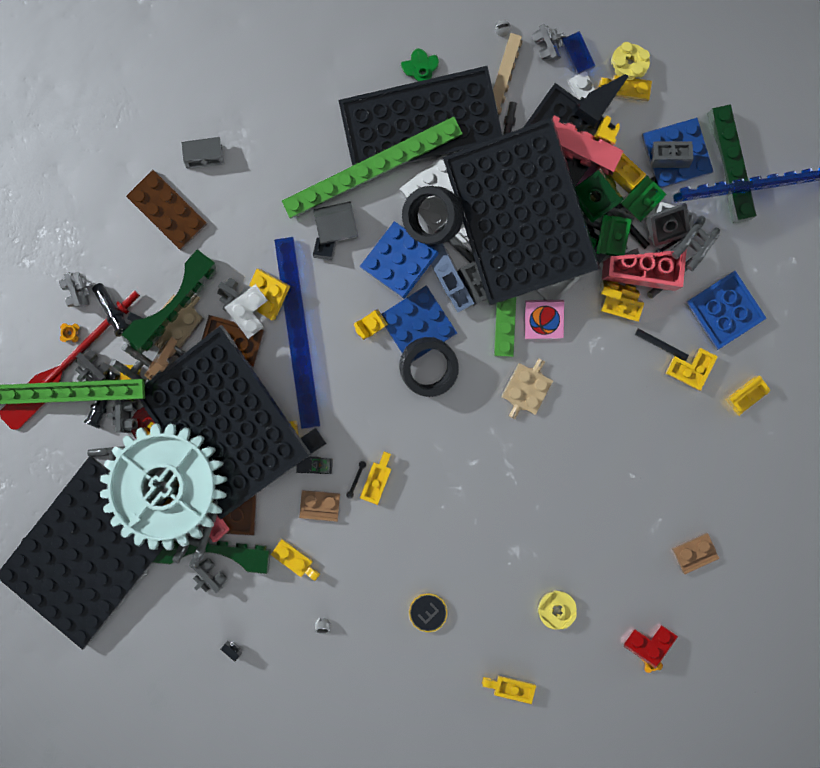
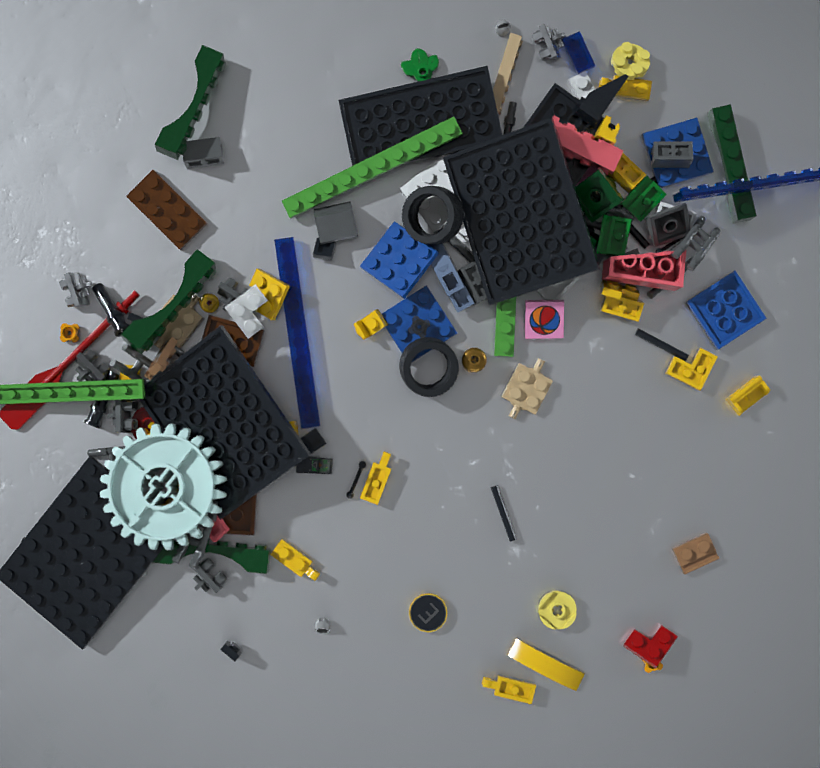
medium nougat plate [299,490,340,522] -> none
none -> dark green arch [155,45,226,160]
none -> yellow tile [199,293,219,313]
none -> clear smoke plate [408,316,430,338]
none -> pearl gold head [462,348,487,373]
none -> black bar [490,485,517,542]
none -> yellow slope [508,638,585,691]

